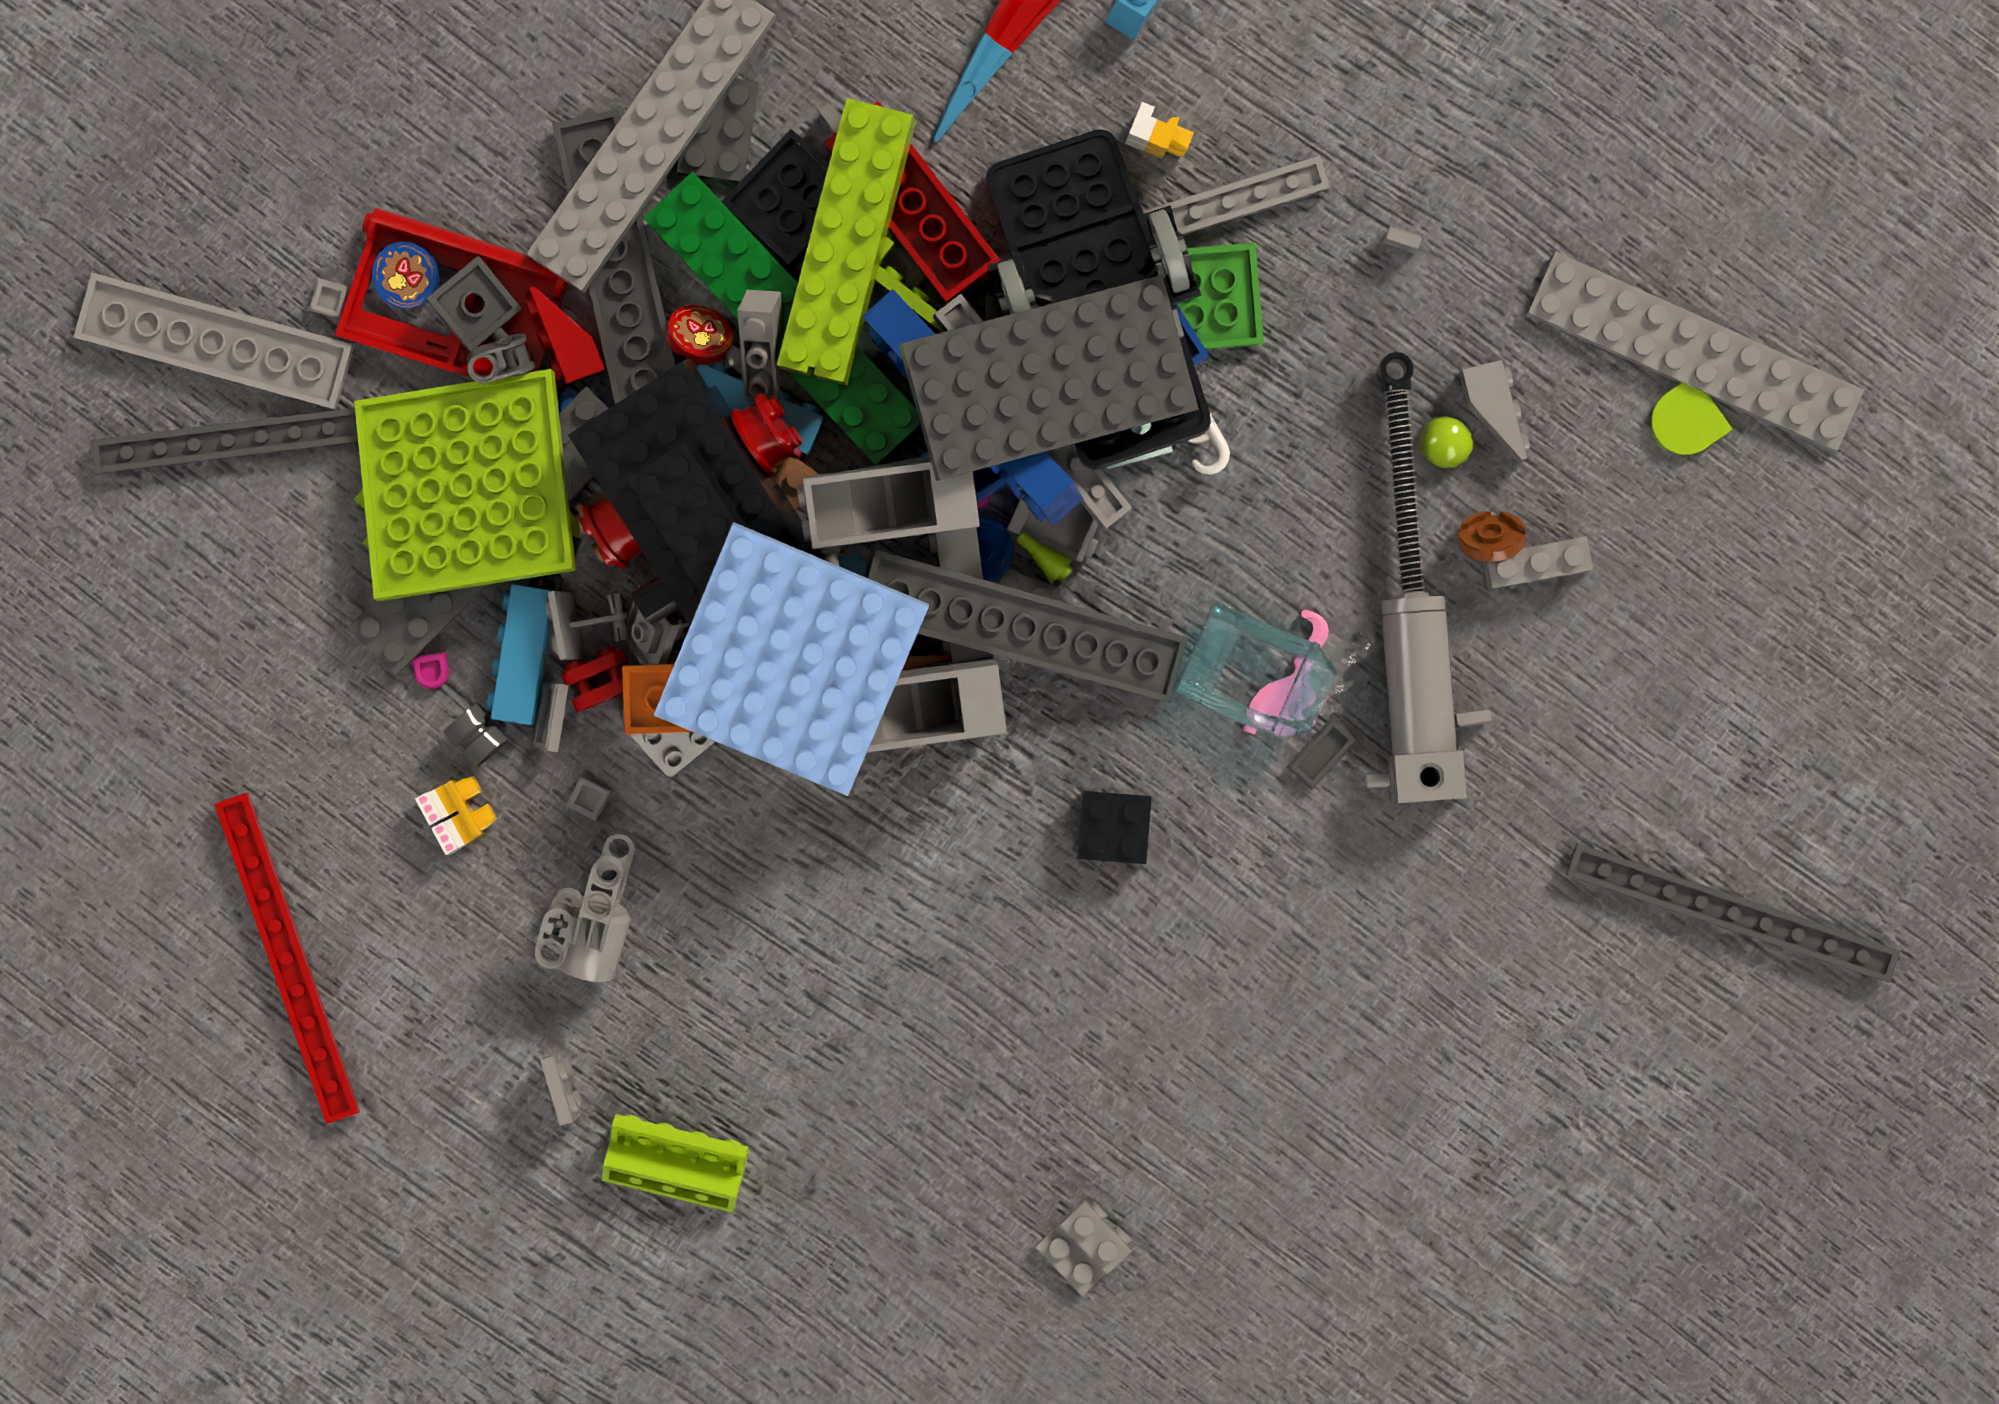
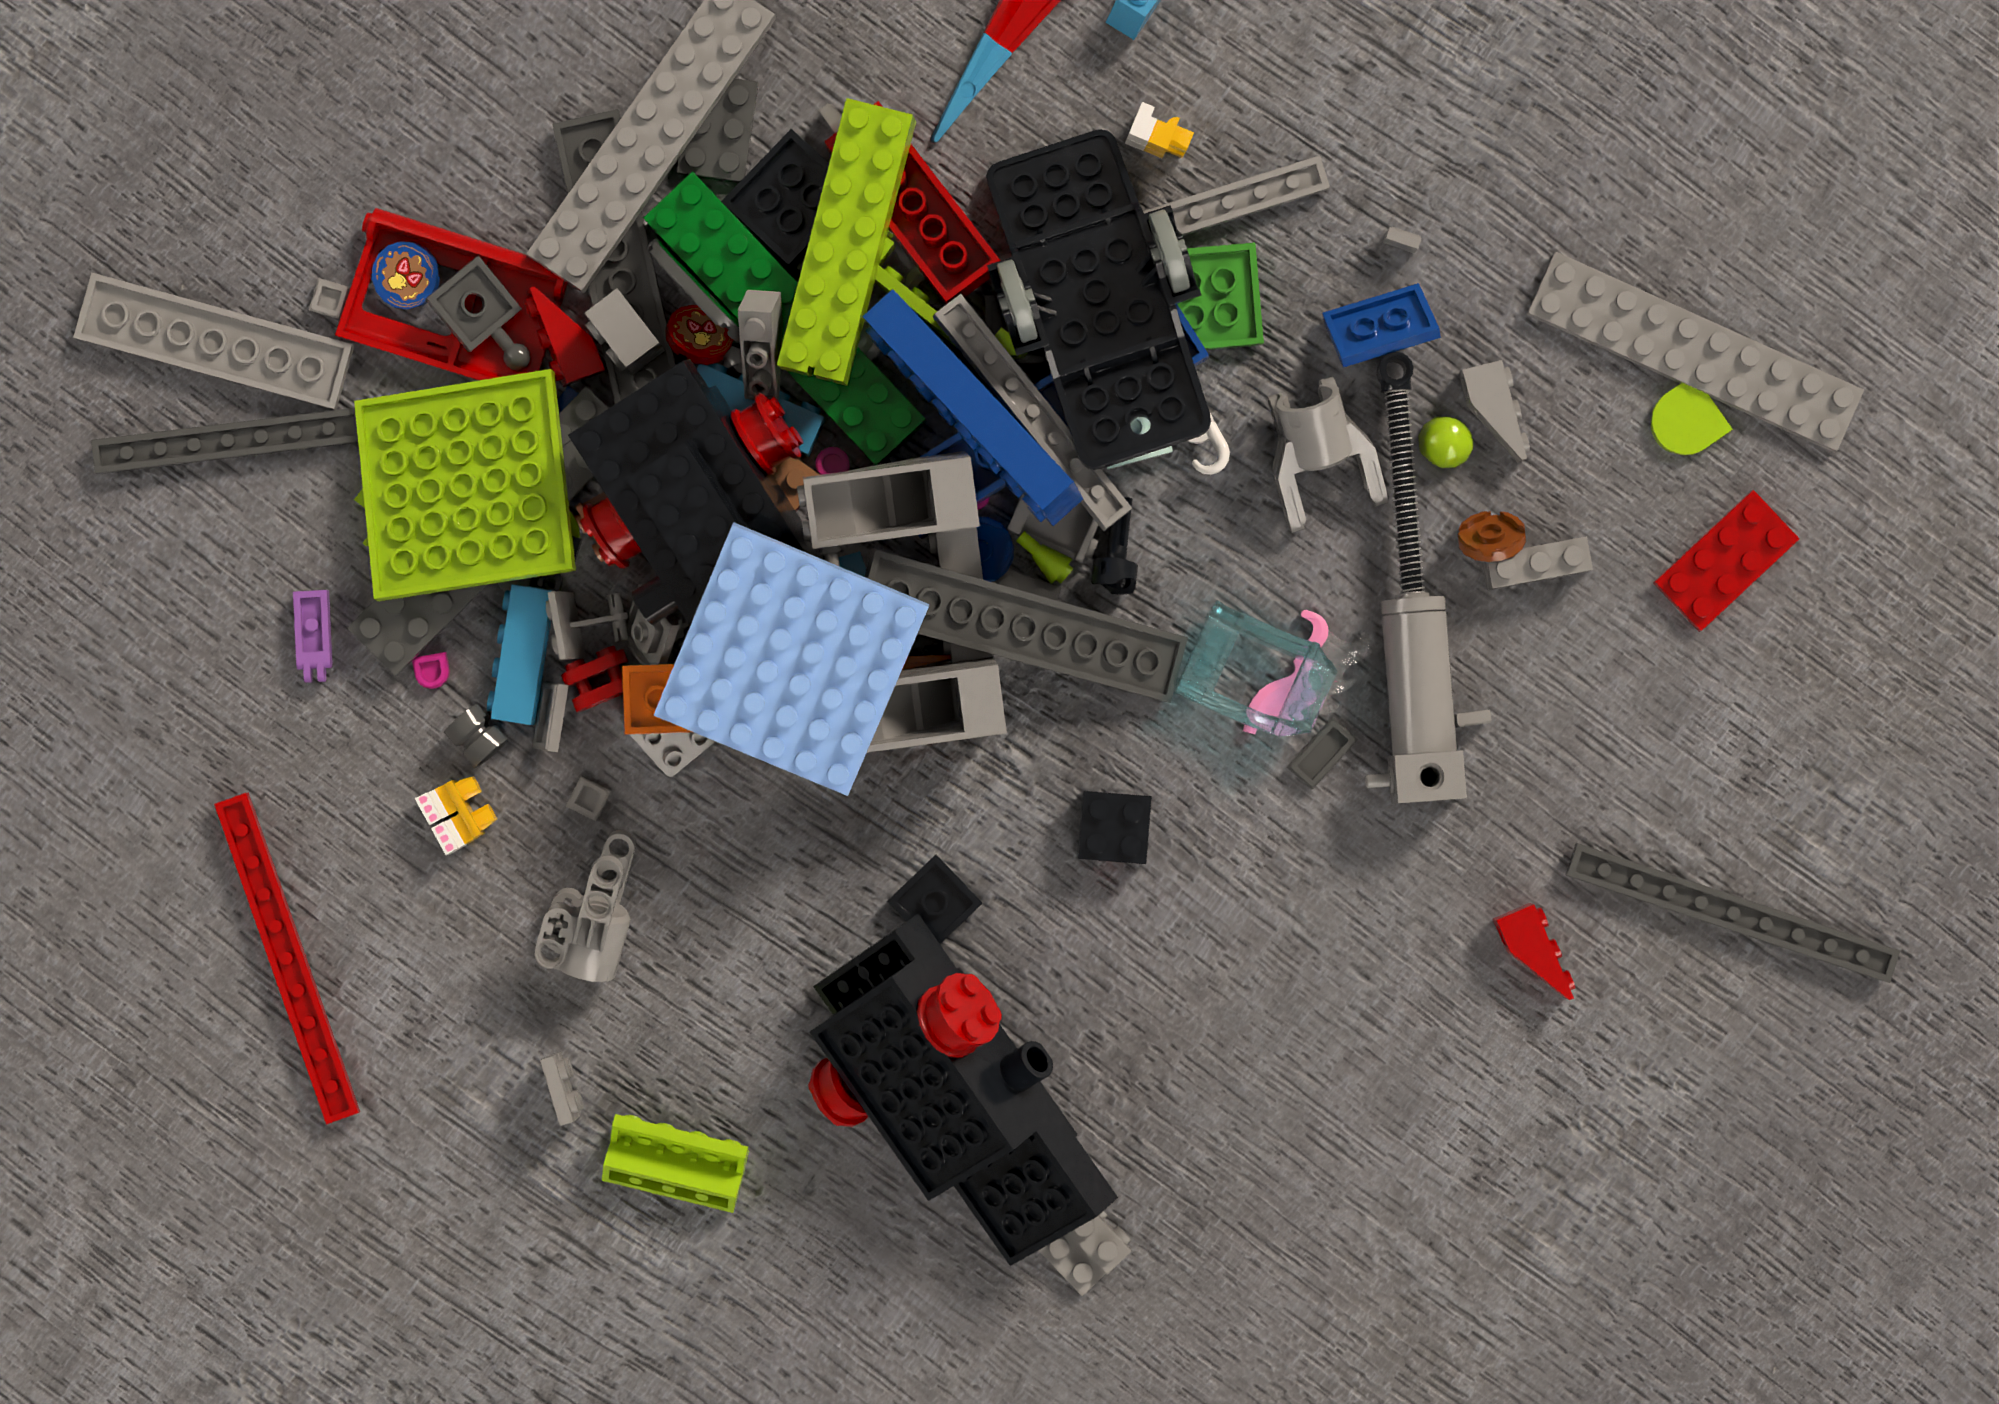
dark grey piece [466,334,535,383] -> none
dark grey plate [899,275,1199,481] -> none
none -> medium lavender hinge [293,590,332,683]
none -> light grey brick [585,288,665,375]
none -> dark grey tile [647,238,740,342]
none -> black piece [808,914,1118,1266]
none -> dark pink tile [816,447,850,475]
none -> black plate [887,854,983,944]
none -> black piece [1091,497,1138,595]
none -> light grey piece [1267,376,1389,533]
none -> blue plate [1322,283,1441,368]
none -> red slope [1492,903,1576,1000]
none -> red plate [1653,490,1800,632]

